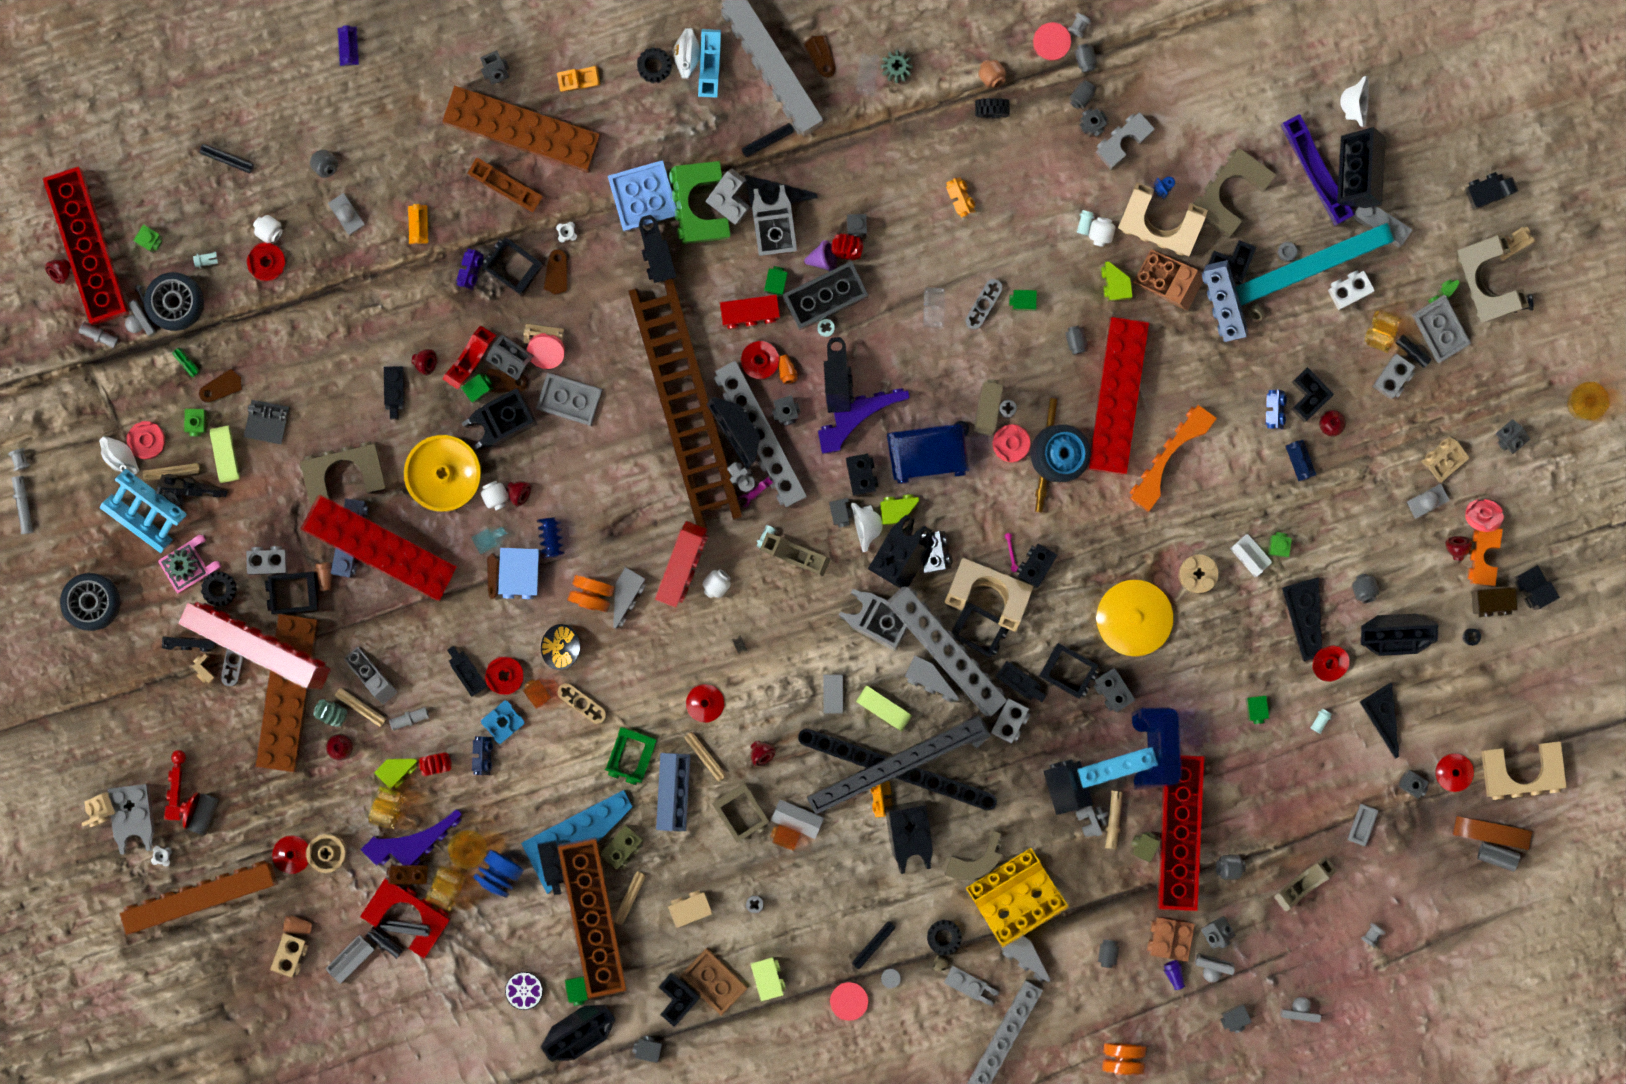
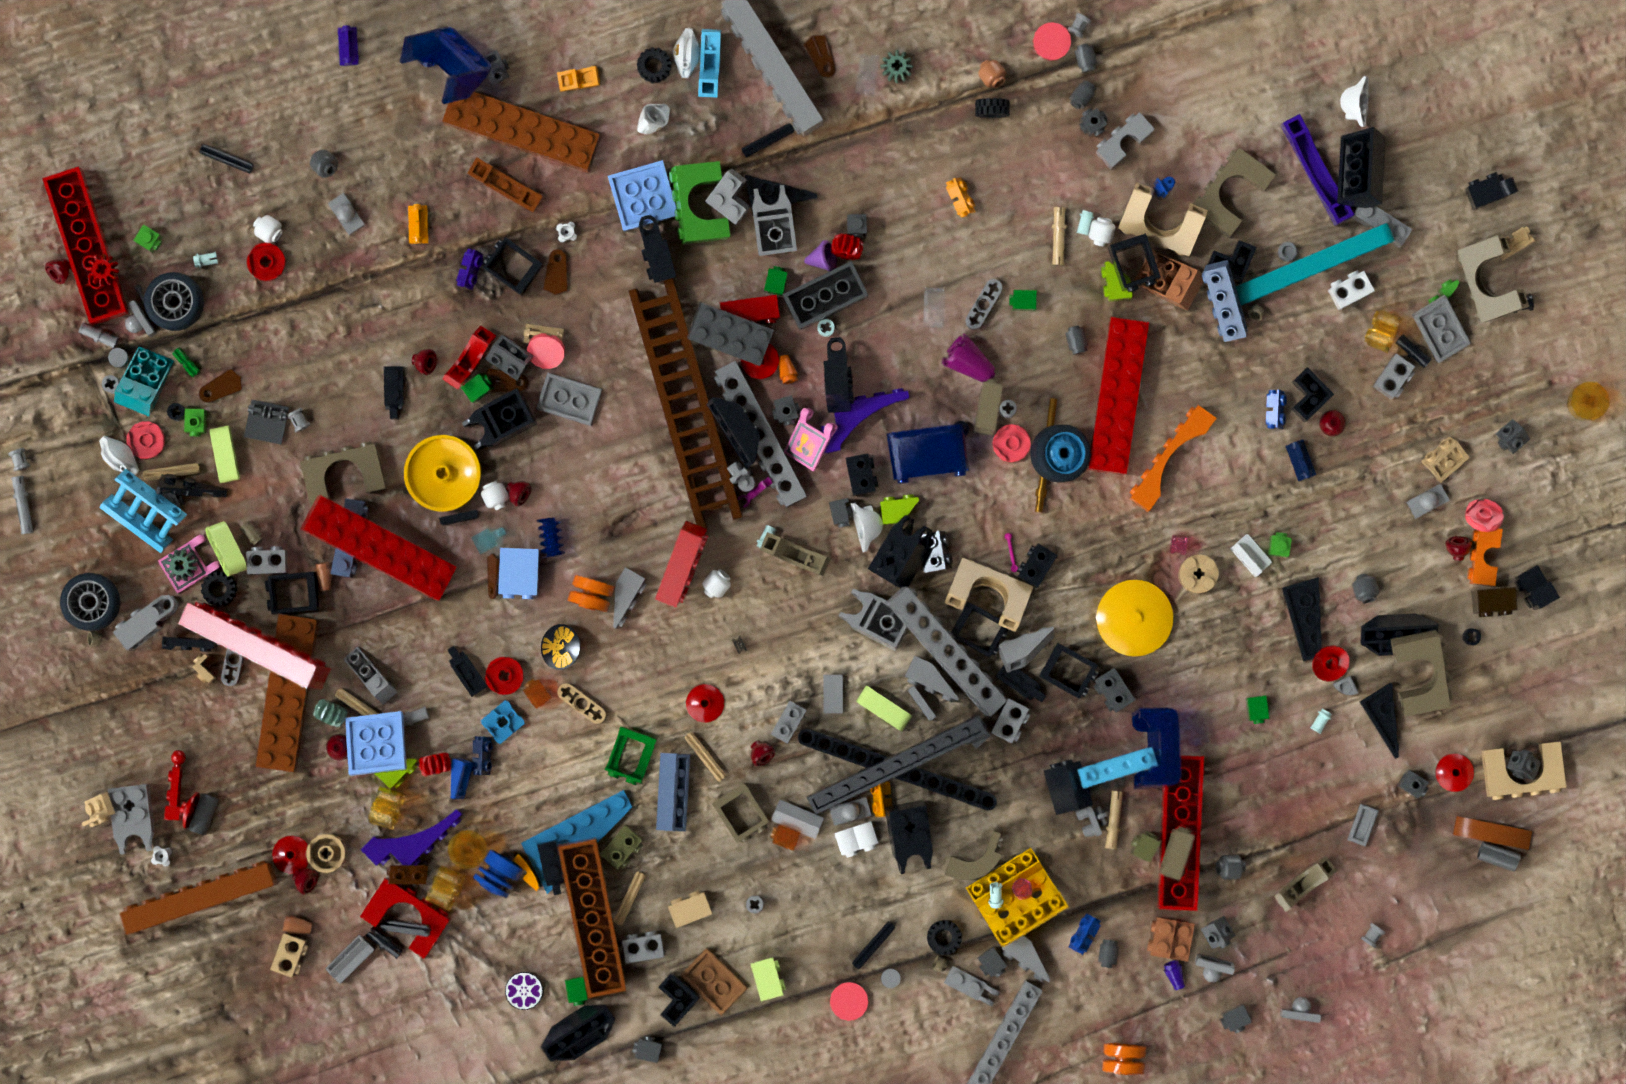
none -> red gear [86,253,120,287]
none -> dark tan hinge [87,631,103,647]
none -> light grey bush [102,375,120,394]
none -> light grey tile [108,348,128,368]
none -> light grey brick [113,595,179,651]
none -> teal slope [114,346,174,417]
none -> black bush [167,403,185,421]
none -> yellowish green beam [205,521,247,577]
none -> dark tan pin [240,521,264,546]
none -> light grey bush [287,408,310,433]
none -> dark red brick [292,869,318,895]
none -> light blue plate [345,711,407,776]
none -> clear blue windscreen [400,27,492,104]
none -> black tile [439,510,479,526]
none -> blue slope [451,758,473,799]
none -> light orange slope [513,854,540,891]
none -> light grey brick [622,931,665,963]
none -> white hat [637,104,670,135]
none -> dark grey brick [687,301,774,366]
none -> light grey brick [771,701,806,744]
none -> bright pink flag [784,408,838,471]
none -> light grey tile [829,797,871,826]
none -> white brick [835,821,878,858]
none -> light grey tile [908,686,936,721]
none -> magenta cone [941,333,996,383]
none -> dark grey brick [977,946,1007,978]
none -> light aqua pin [988,882,1004,908]
none -> light grey slope [999,626,1054,673]
none -> clear pink wheel [1012,878,1033,900]
none -> tan pin [1052,207,1067,265]
none -> blue hinge [1069,913,1101,955]
none -> black window [1108,233,1161,293]
none -> dark tan window [1158,827,1194,880]
none -> clear pink wheel [1170,535,1187,555]
none -> light grey tile [1333,676,1358,695]
none -> dark tan arch [1391,630,1452,717]
none -> dark grey brick [1507,750,1541,780]

